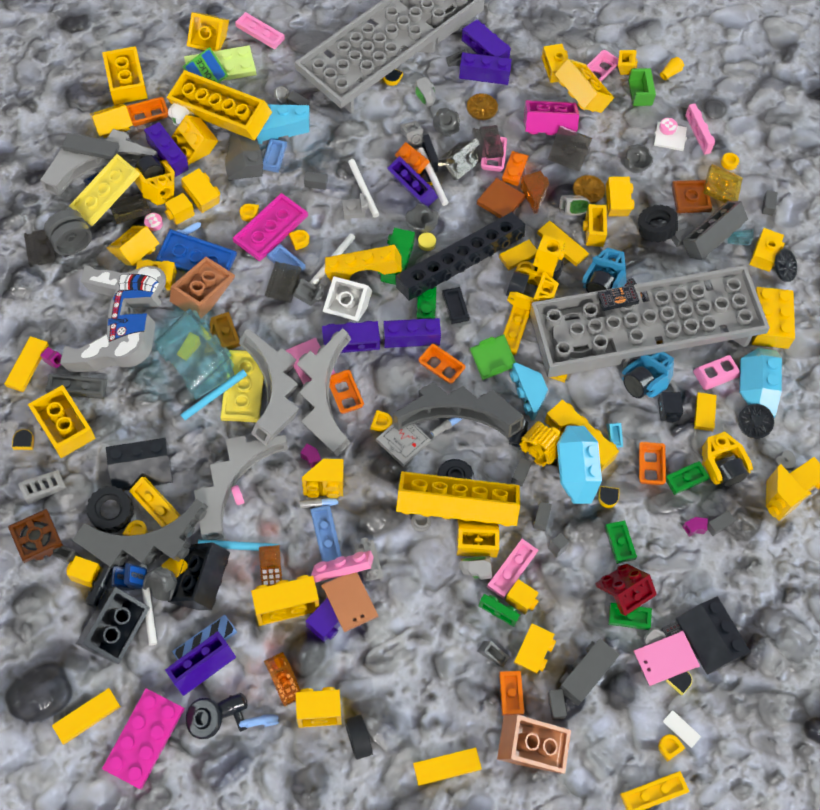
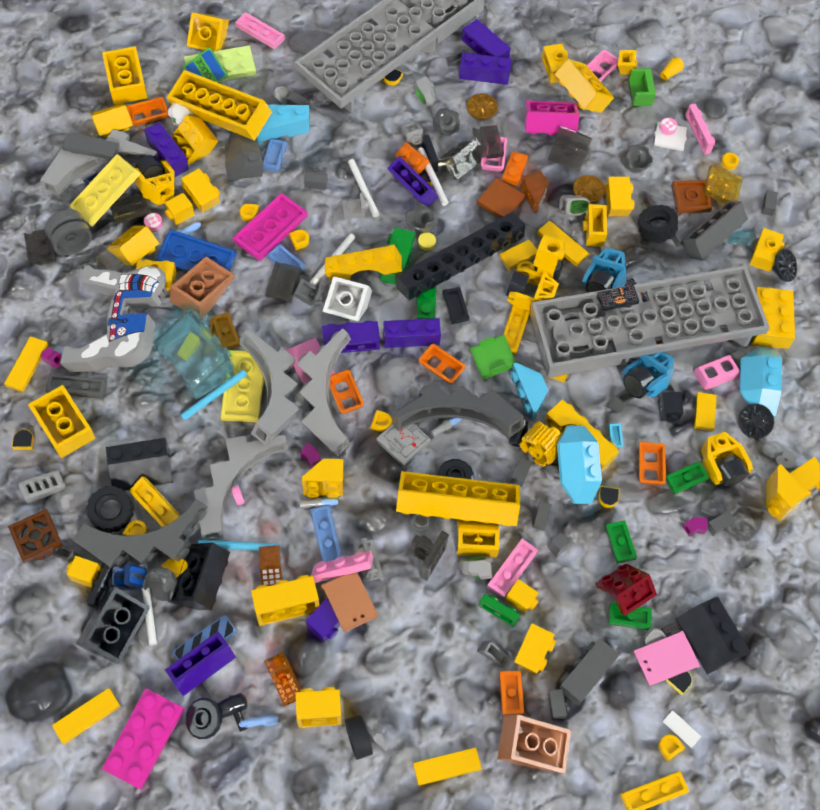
none -> clear smoke bracket [411,531,449,581]
none -> dark grey piece [609,389,635,413]

